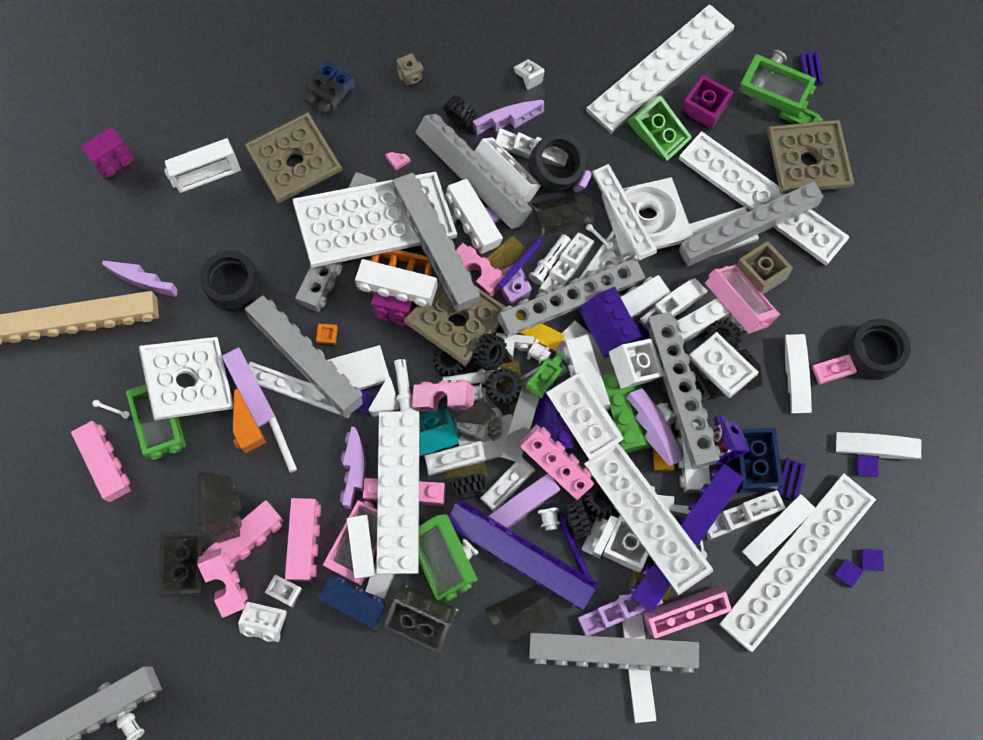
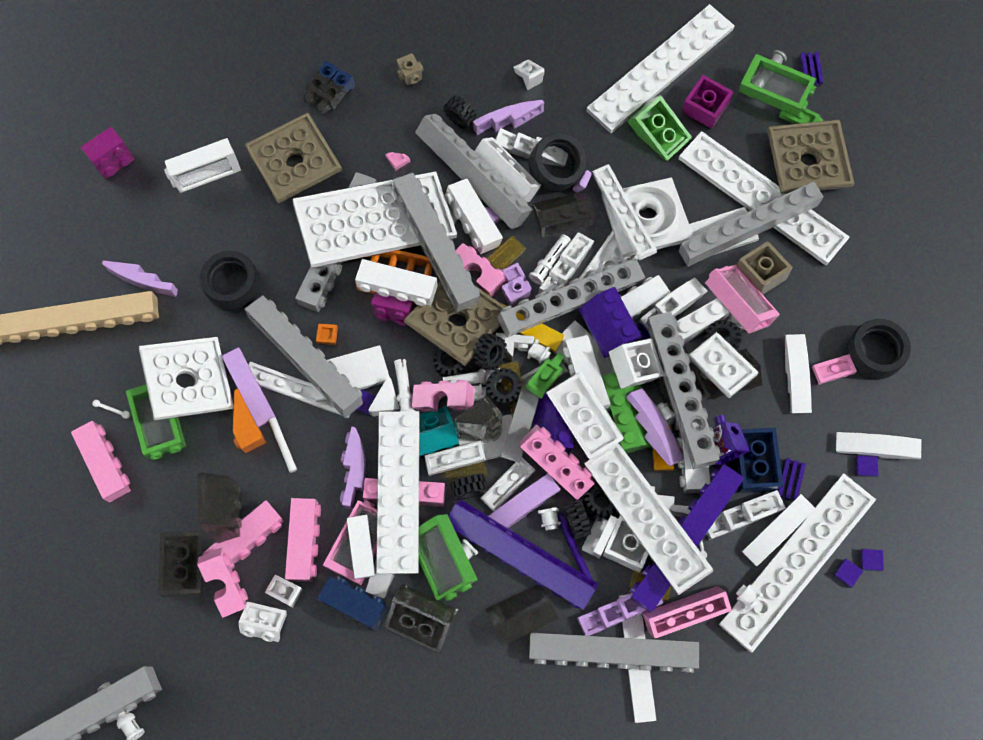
dark purple bar [497,238,543,290] -> none
white hinge [586,224,614,250] -> none
none -> white brick [736,584,763,611]

